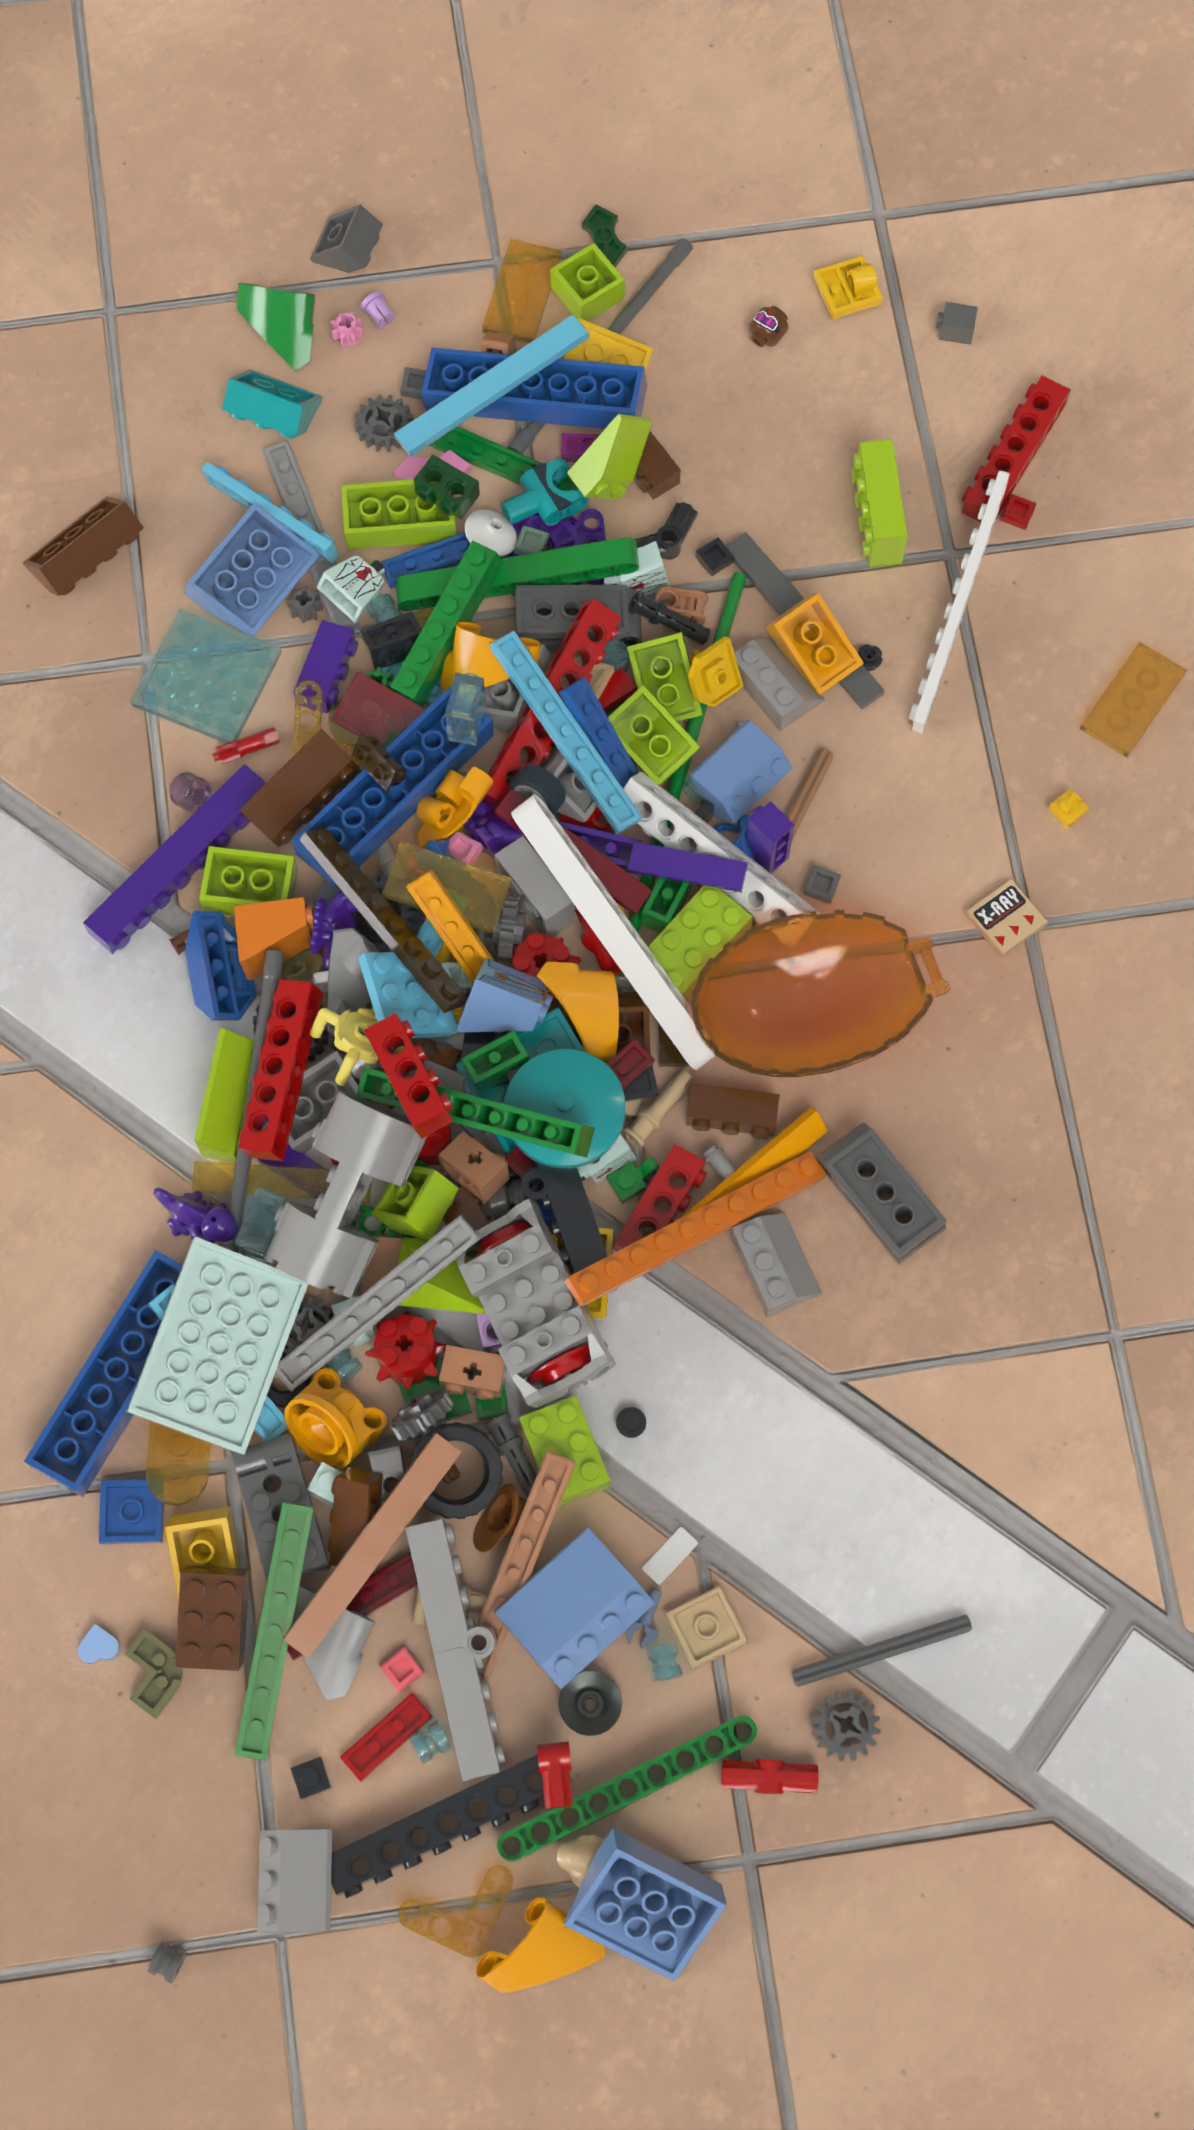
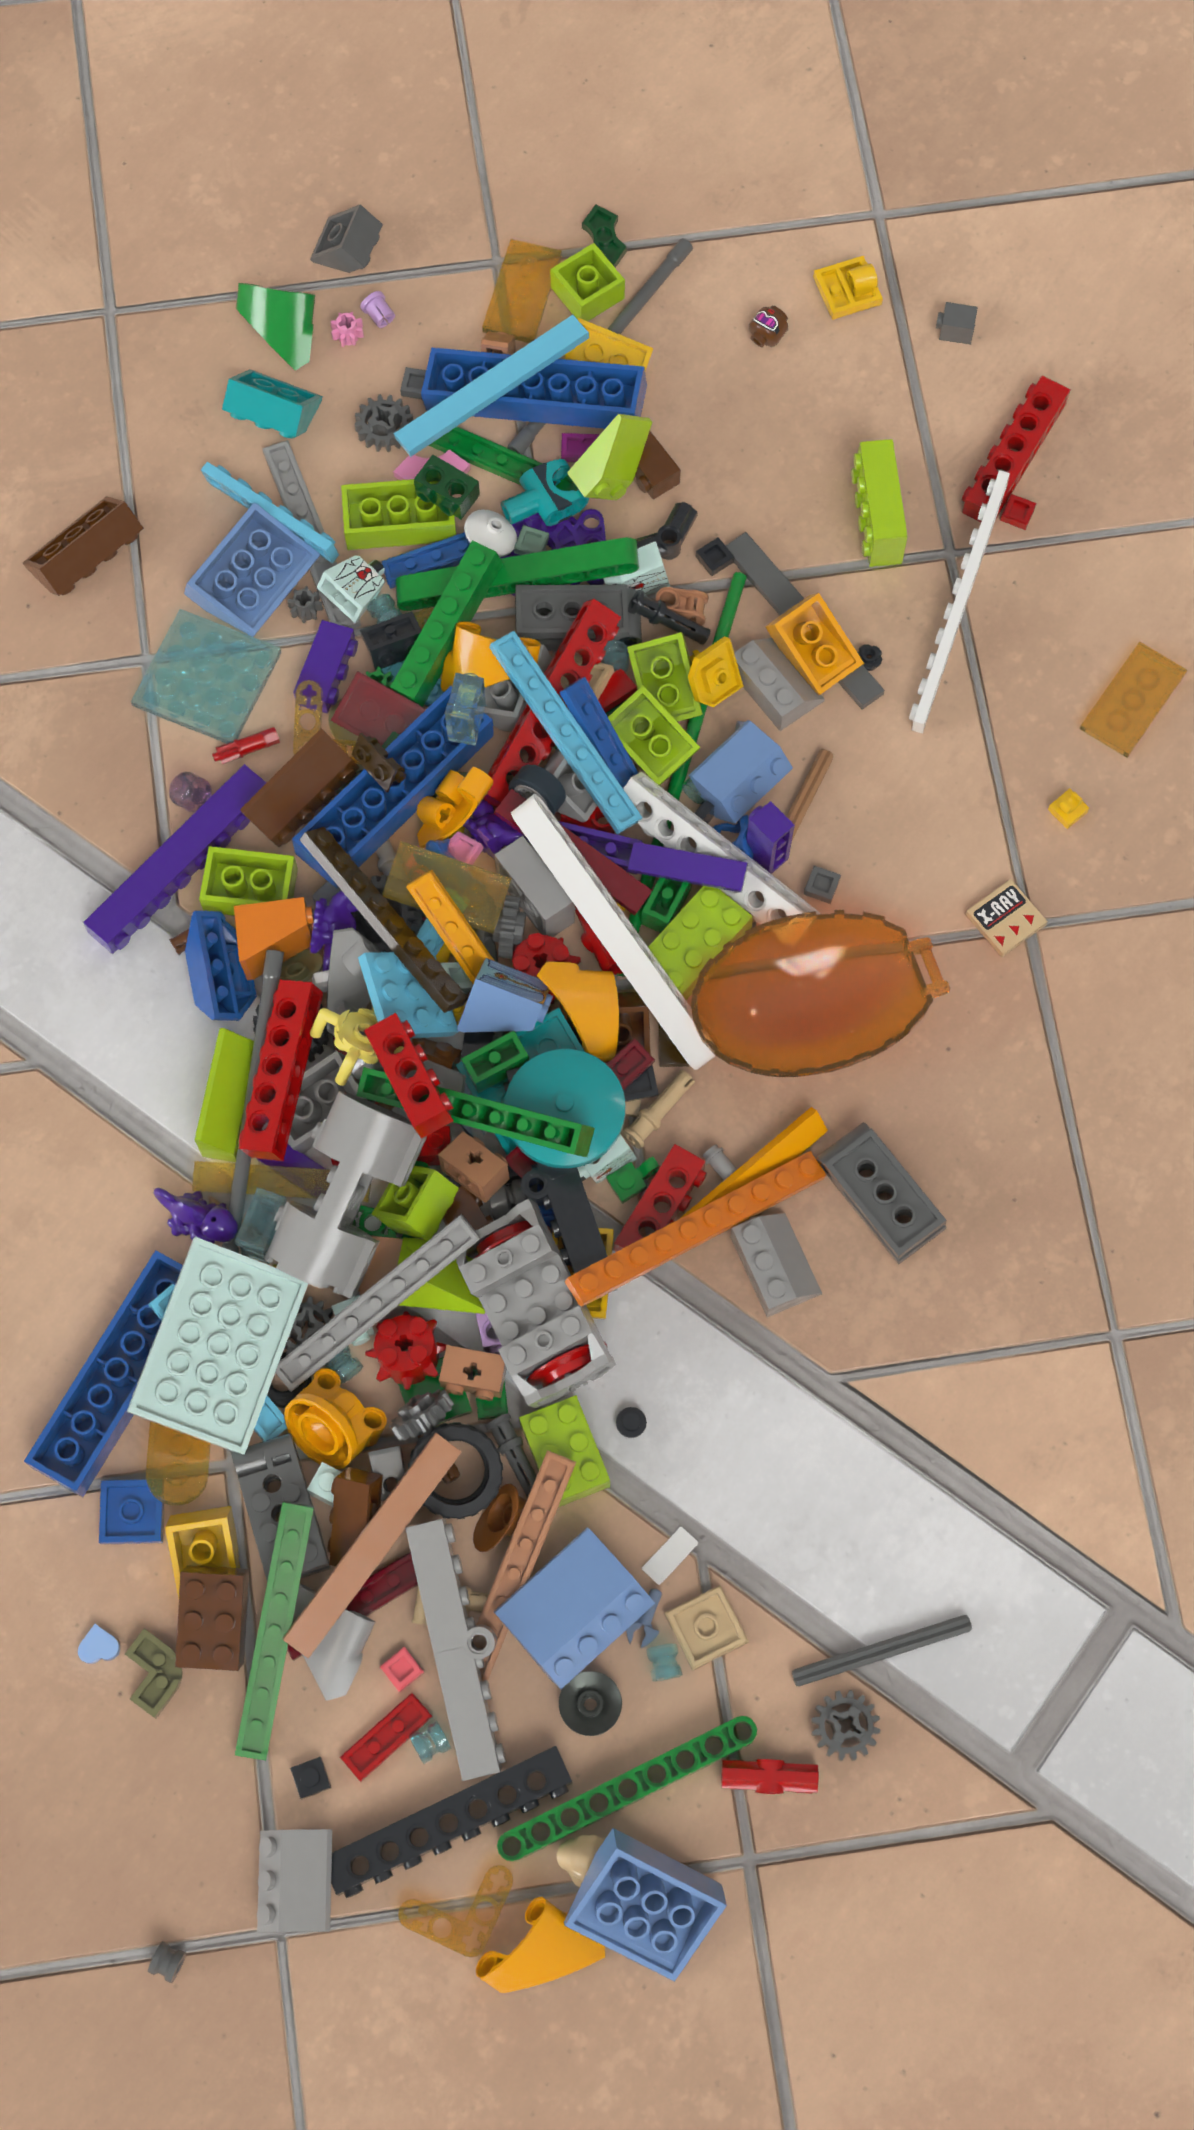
red piece [537,1741,573,1809] -> none
reddish brown brick [686,1083,780,1139] -> none

